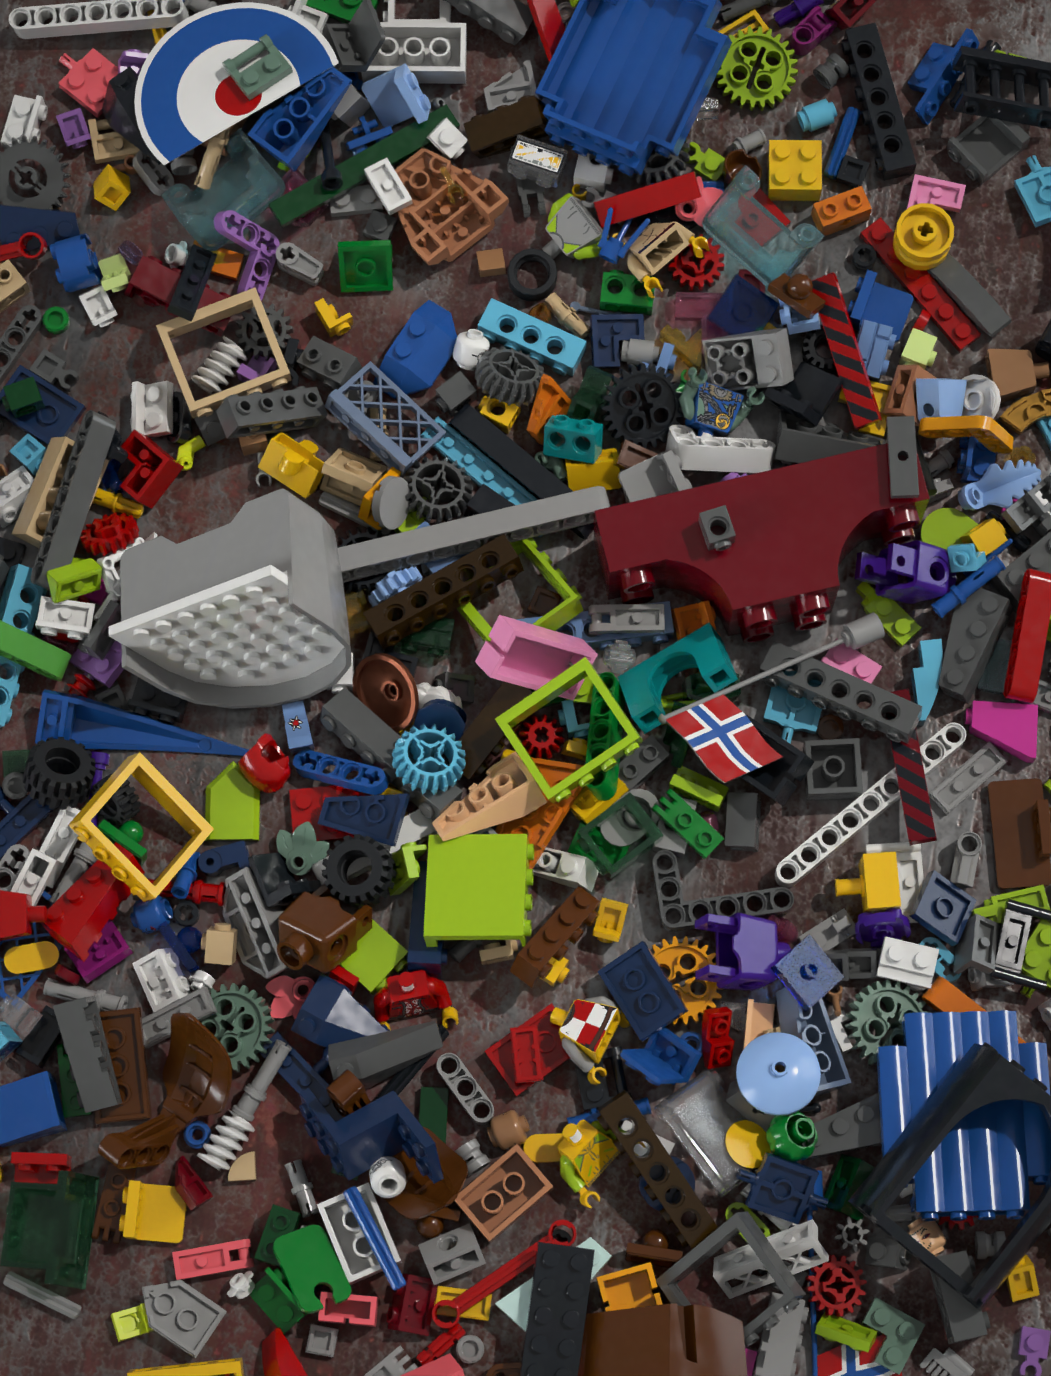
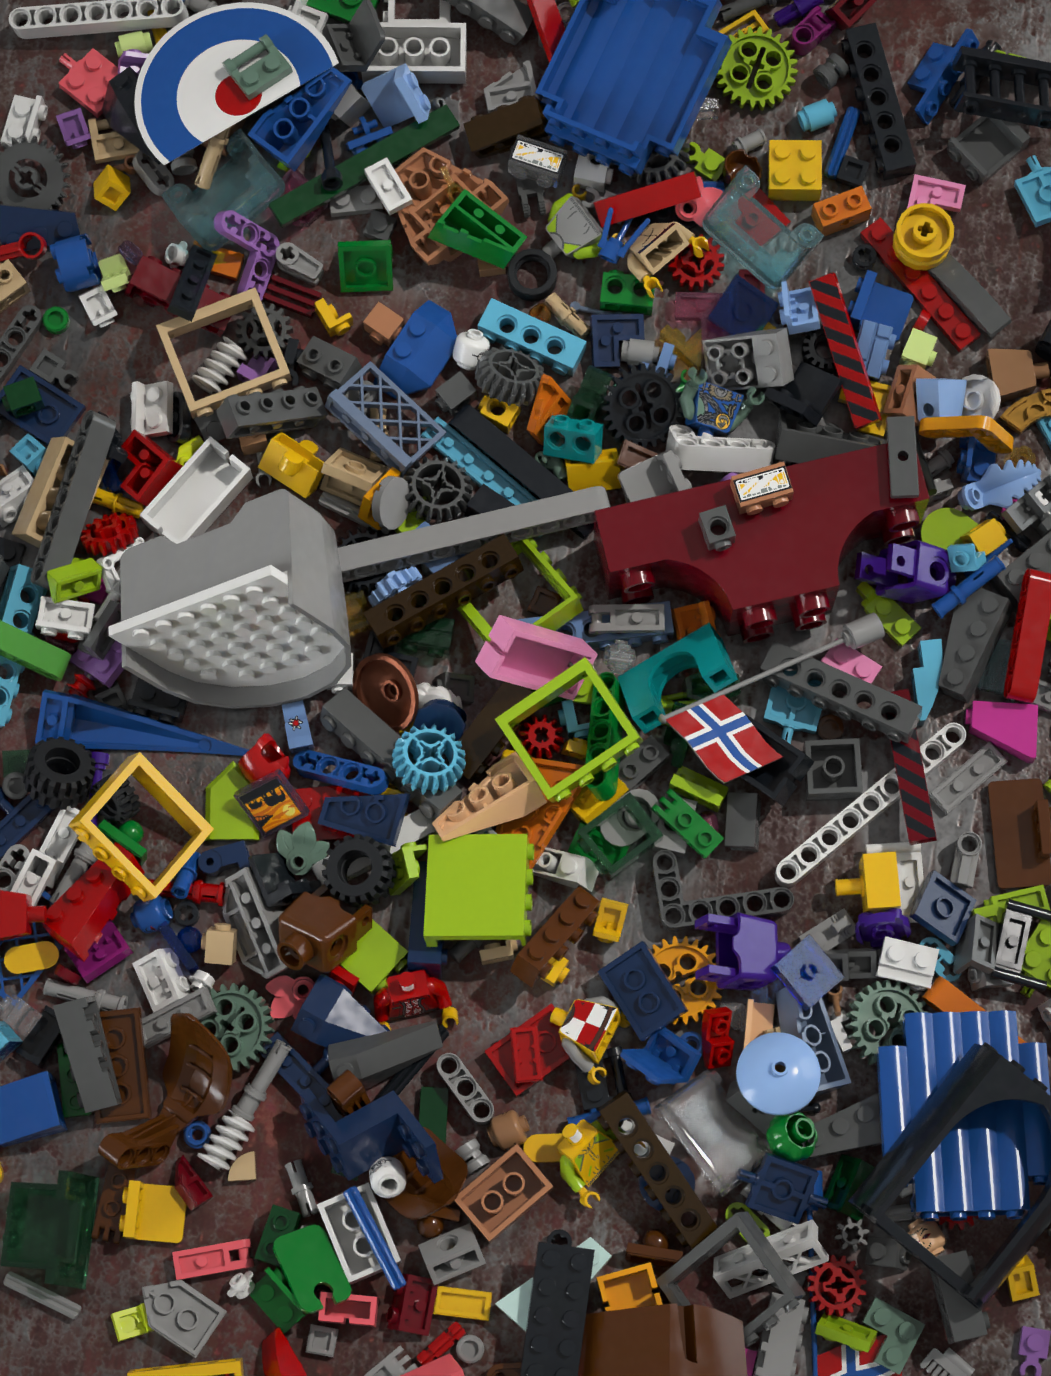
red bracket [11,1152,72,1185] -> none
white bracket [427,118,468,160] -> none
red piece [432,1220,577,1329] -> none
yellow sticker [725,1120,771,1168] -> none
reddish brown tile [767,273,826,319] -> none
clear pink cylinder [768,915,798,944] -> none
light grey wheel [975,1231,1006,1259] -> none
none -> yellowish green brick [115,30,153,57]
none -> white piece [140,436,253,544]
none -> tile [234,768,310,838]
none -> dark red tile [263,274,322,319]
none -> nougat brick [363,302,405,348]
none -> green wedge [427,189,527,269]
none -> brick [730,461,794,515]

